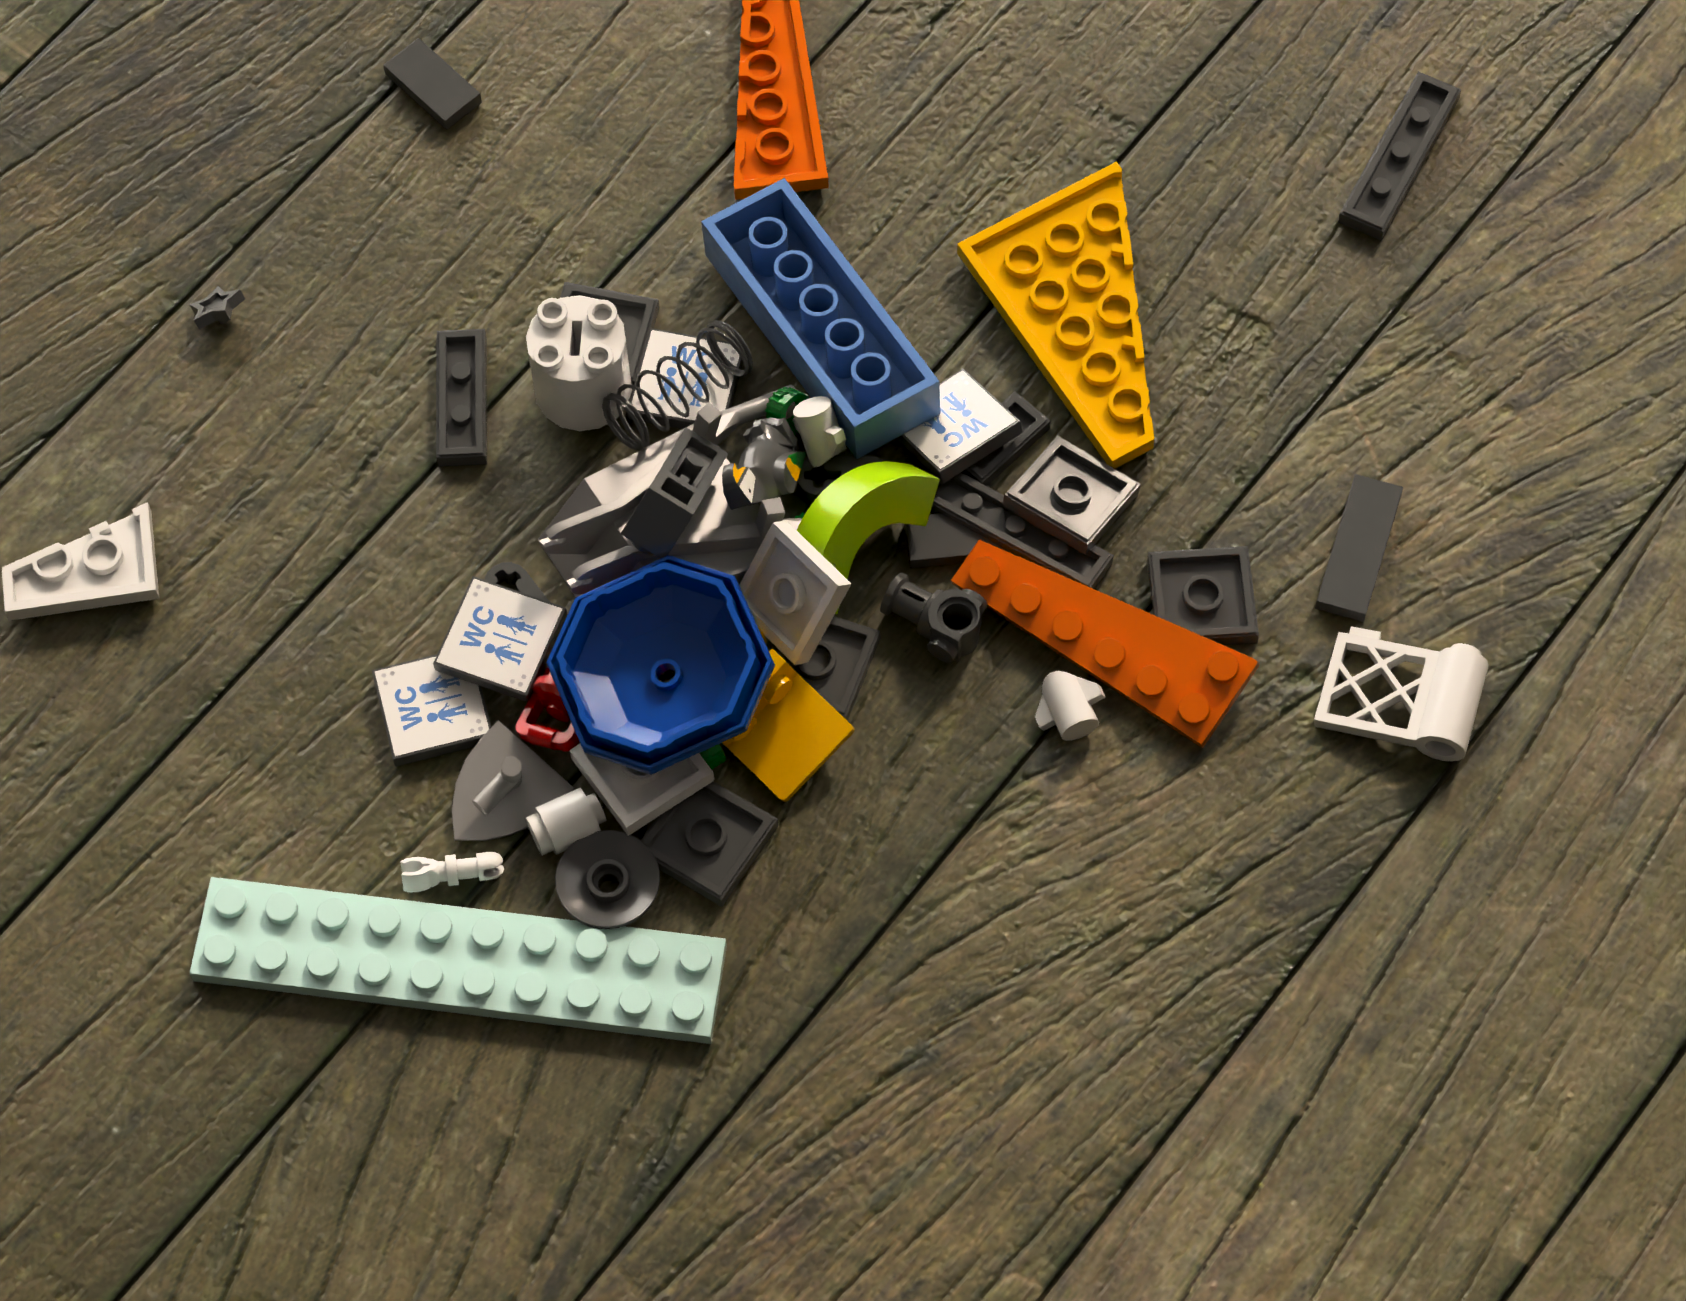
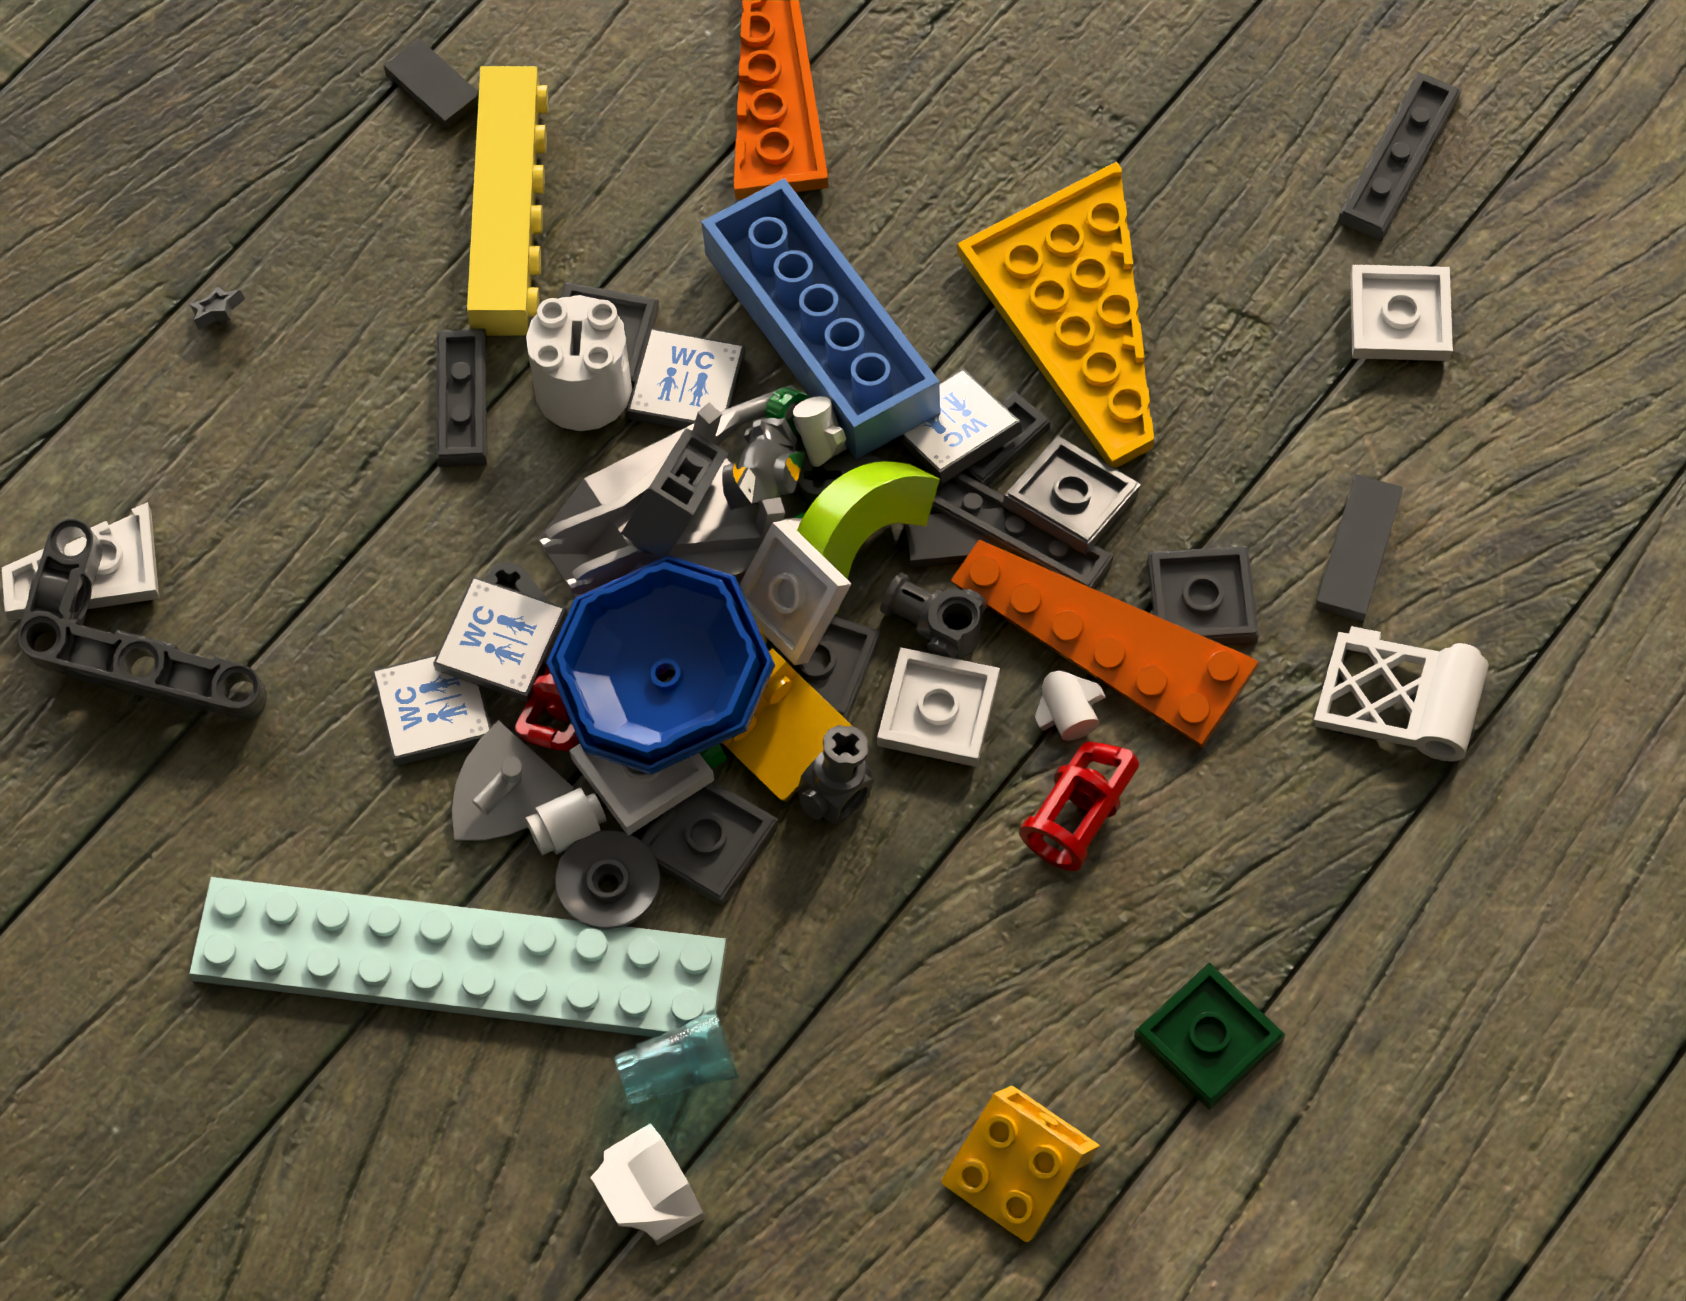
white piece [400,852,504,892] -> none
dark grey piece [602,320,753,451] -> none
none -> dark grey beam [17,518,267,719]
none -> light yellow brick [467,66,548,336]
none -> white slope [591,1123,704,1245]
none -> clear light blue plant [614,1007,739,1104]
none -> dark grey connector [797,725,874,826]
none -> white plate [877,647,1000,767]
none -> yellow bracket [942,1085,1100,1242]
none -> red piece [1019,742,1139,871]
none -> dark green tile [1134,962,1286,1110]
none -> white plate [1350,265,1453,361]

